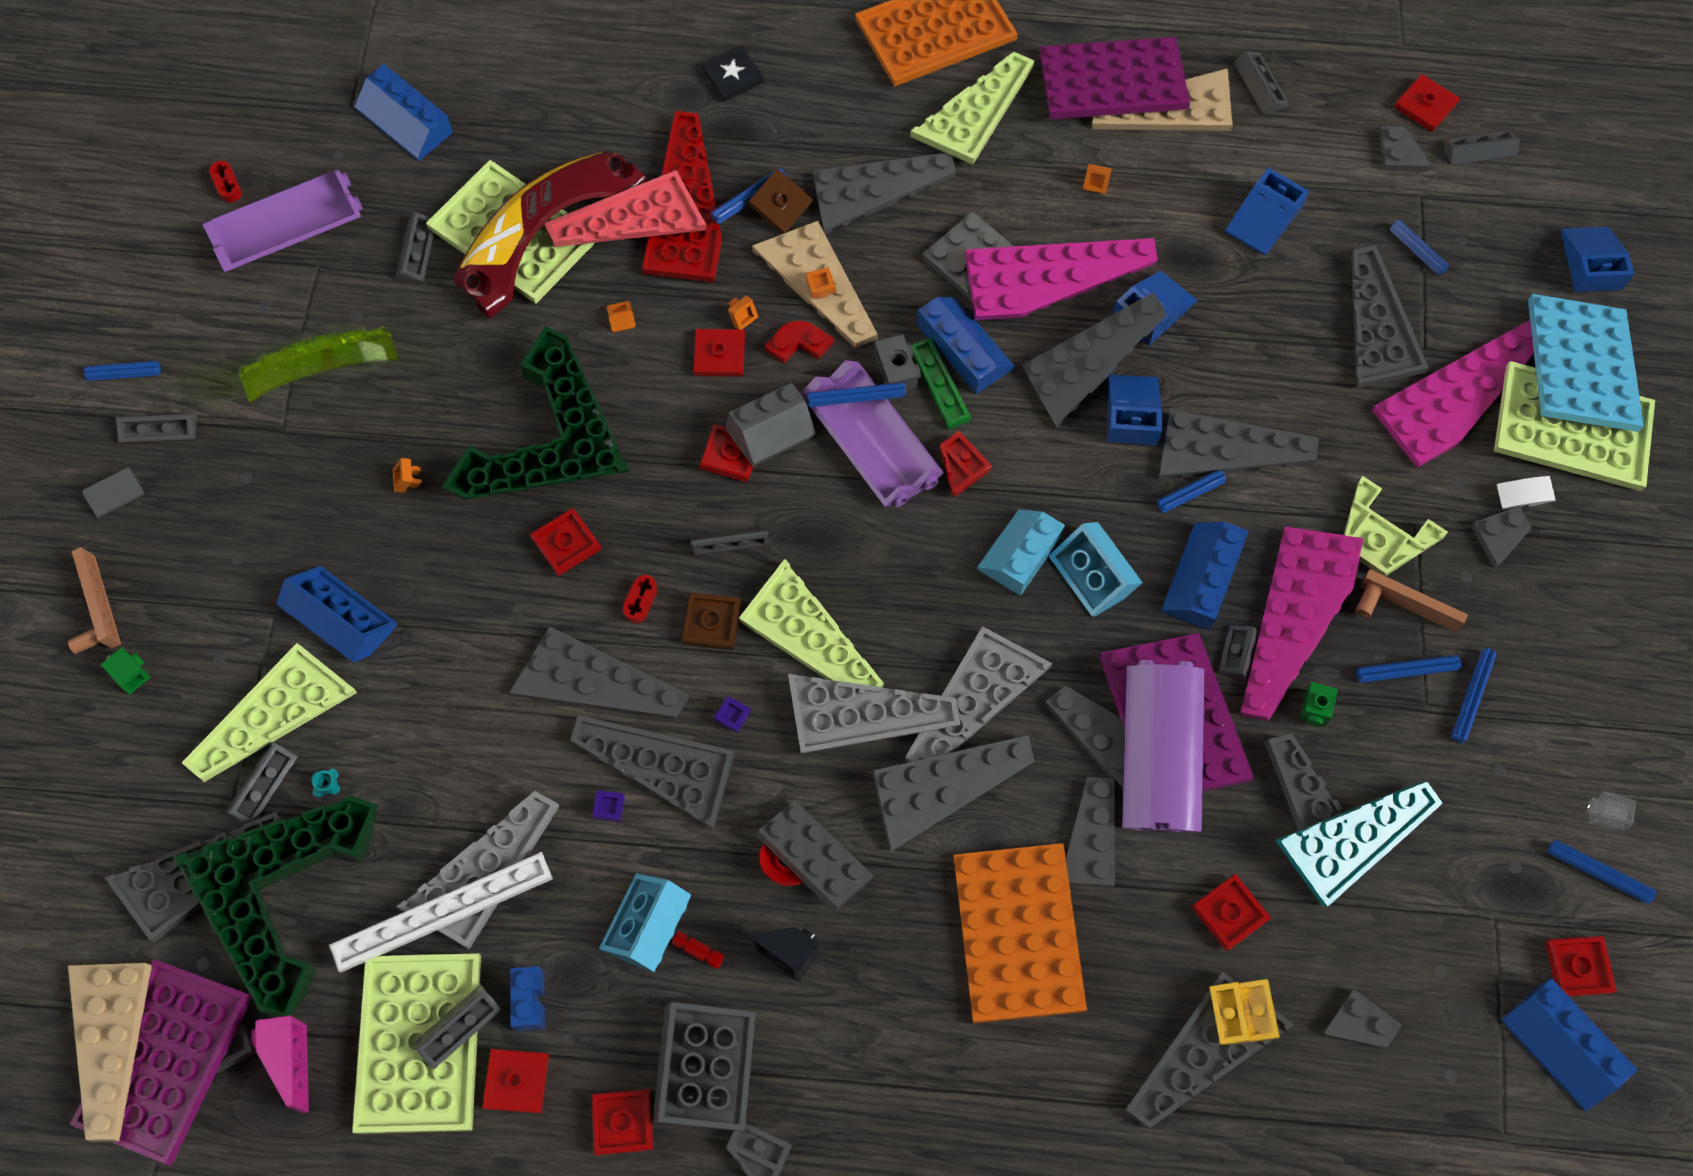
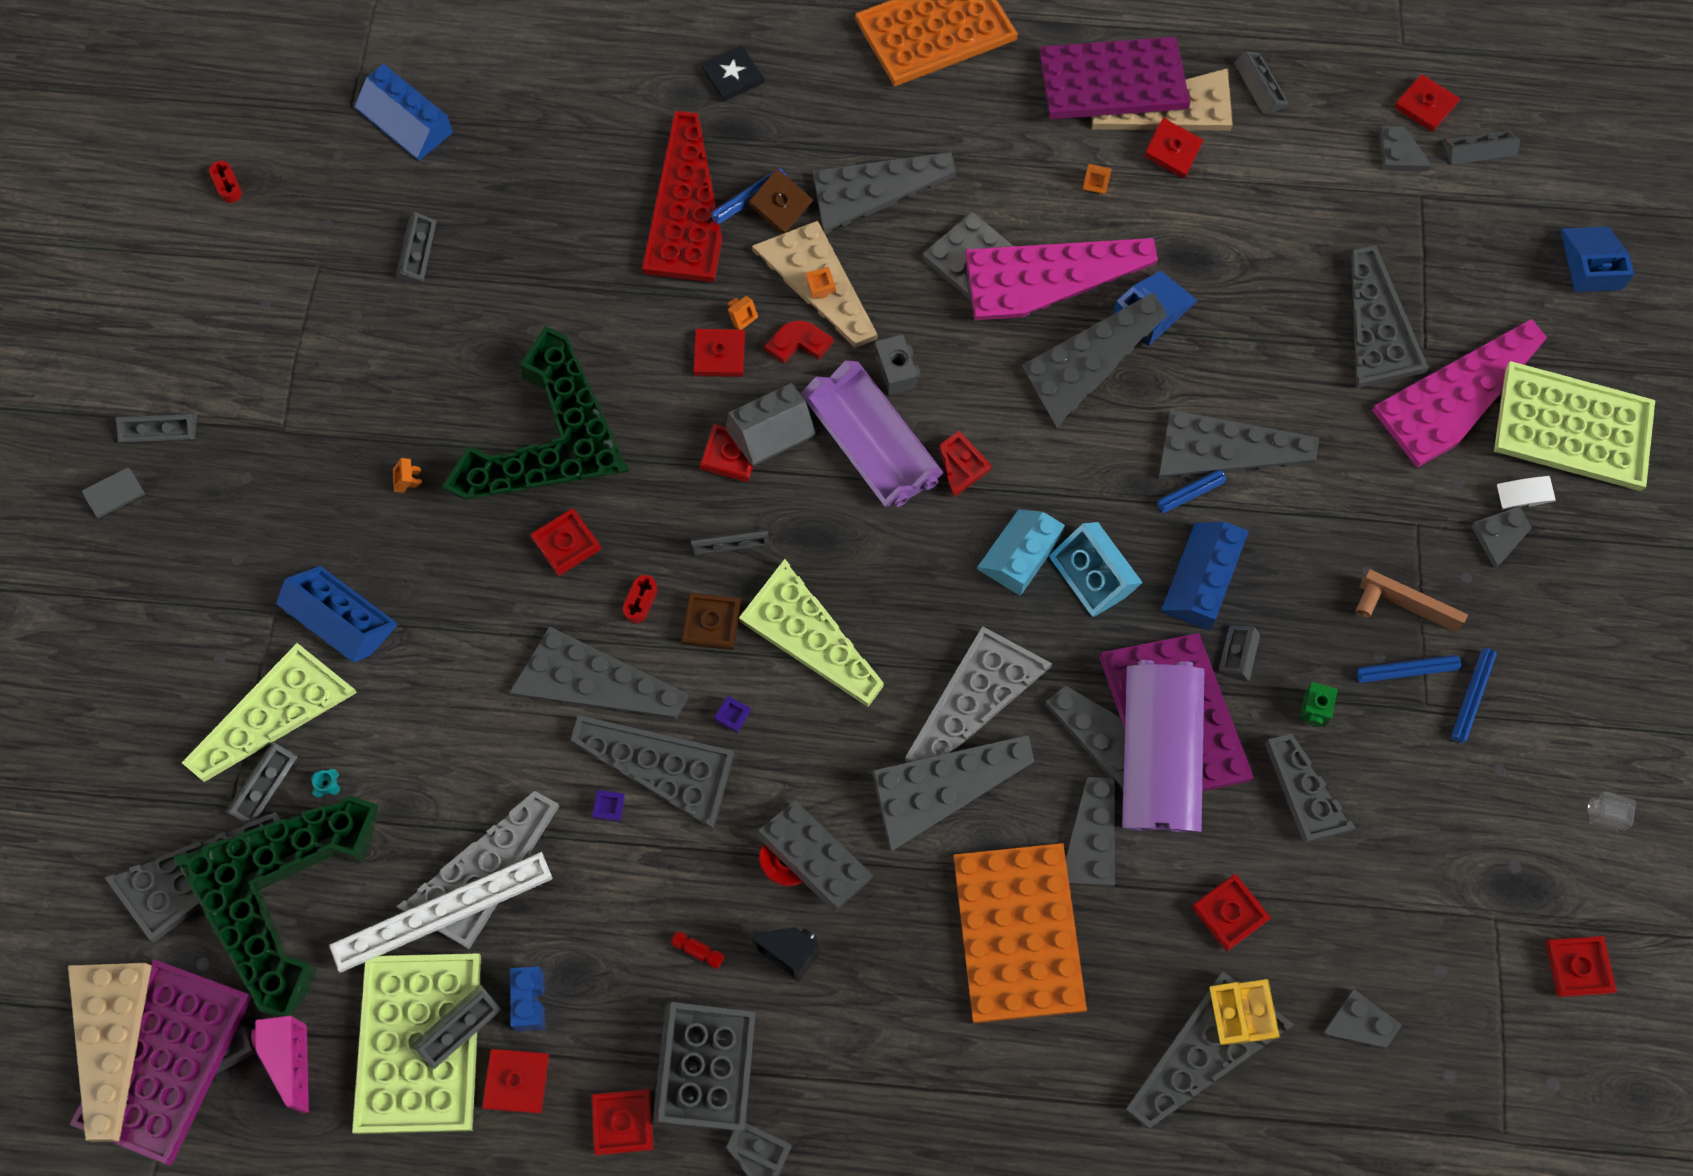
nougat piece [68,547,121,654] -> none
blue axle [84,361,161,381] -> none
green brick [101,647,151,695] -> none
medium lavender cylinder [202,169,363,272] -> none
clear neon green windscreen [238,326,398,402] -> none
yellowish green plate [426,160,594,304] -> none
dark red panel [454,151,648,319] -> none
coral wing [544,170,707,247] -> none
medium azure slope [599,873,691,972] -> none
orange slope [606,301,636,332] -> none
light grey wing [788,674,961,754] -> none
blue axle [807,382,906,407] -> none
yellowish green wing [910,52,1034,165] -> none
green tile [911,337,971,430] -> none
blue slope [916,297,1015,394] -> none
blue slope [1107,374,1162,445] -> none
blue slope [1225,167,1309,256] -> none
dark pink wing [1241,526,1363,721] -> none
wing [1275,781,1442,907] -> none
yellowish green wing [1344,476,1448,576] -> none
blue axle [1390,220,1449,275] -> none
blue slope [1501,978,1638,1111] -> none
medium azure plate [1528,294,1644,432] -> none
blue axle [1547,840,1656,904] -> none
none -> red plate [1143,117,1203,179]

